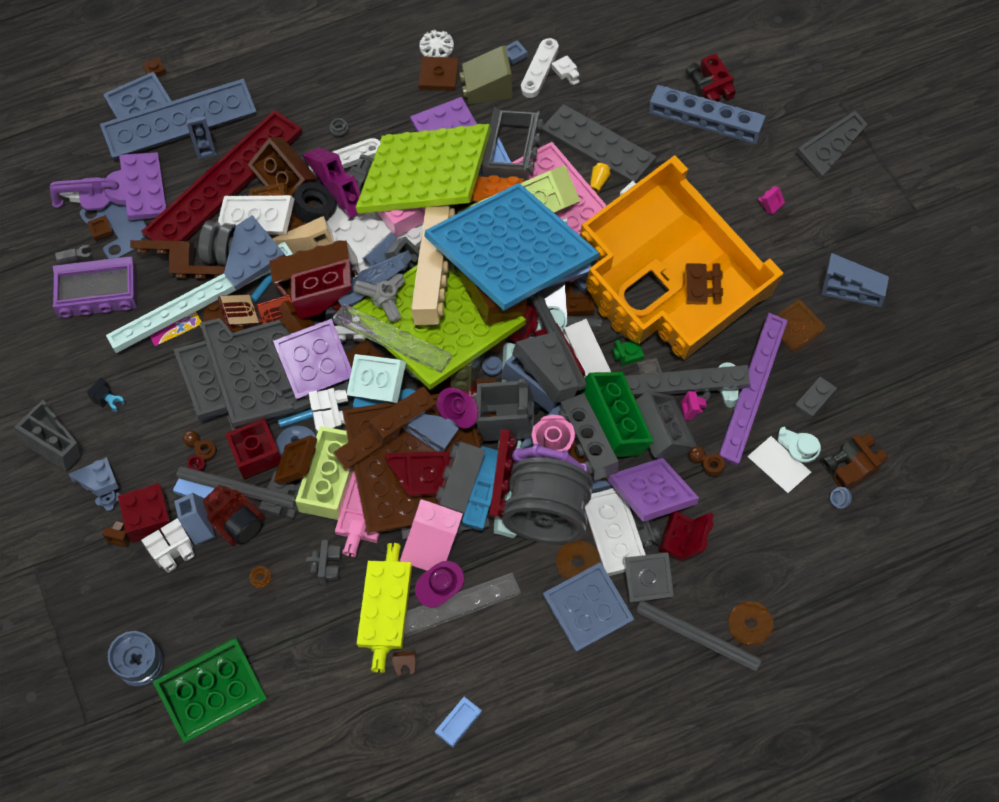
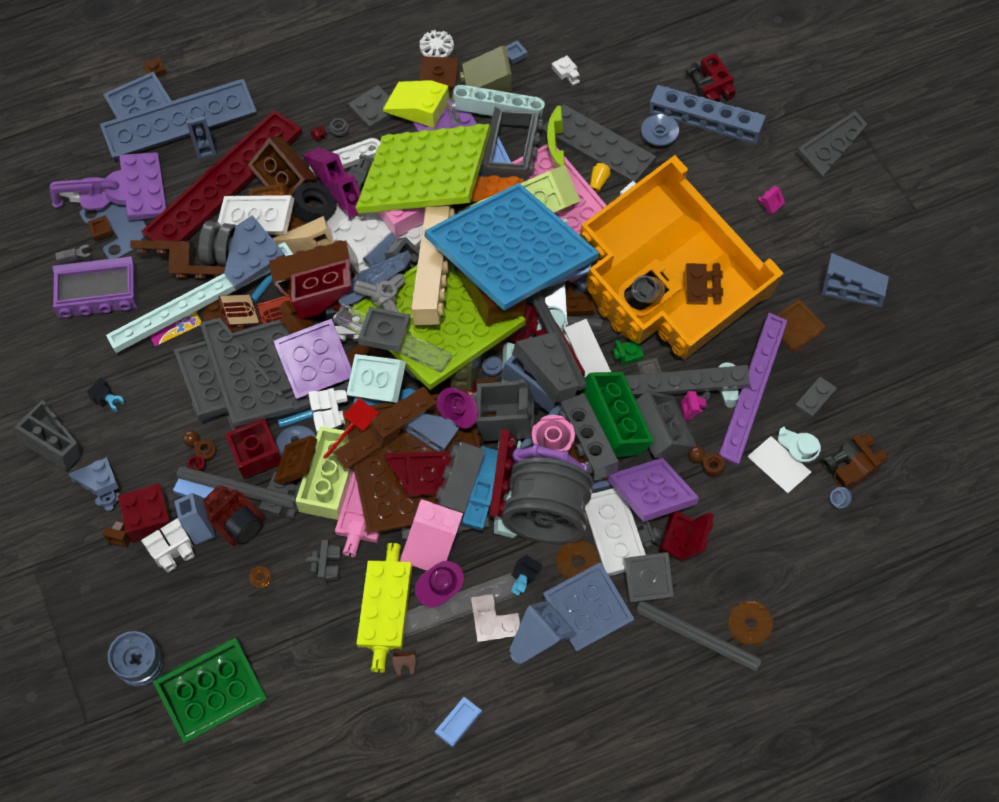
white plate [521,38,558,98] -> none
none -> dark red hinge [310,125,326,141]
none -> red piece [323,398,379,459]
none -> dark grey plate [348,85,395,131]
none -> dark grey plate [358,307,411,352]
none -> neon yellow slope [383,80,450,128]
none -> clear tile [446,97,461,125]
none -> light aqua beam [452,85,545,119]
none -> plate [471,594,520,643]
none -> sand blue slope [509,601,577,664]
none -> black piece [511,555,542,596]
none -> lime slope [547,106,565,169]
none -> dark grey wheel [631,276,665,303]
none -> sand blue dish [641,114,679,146]

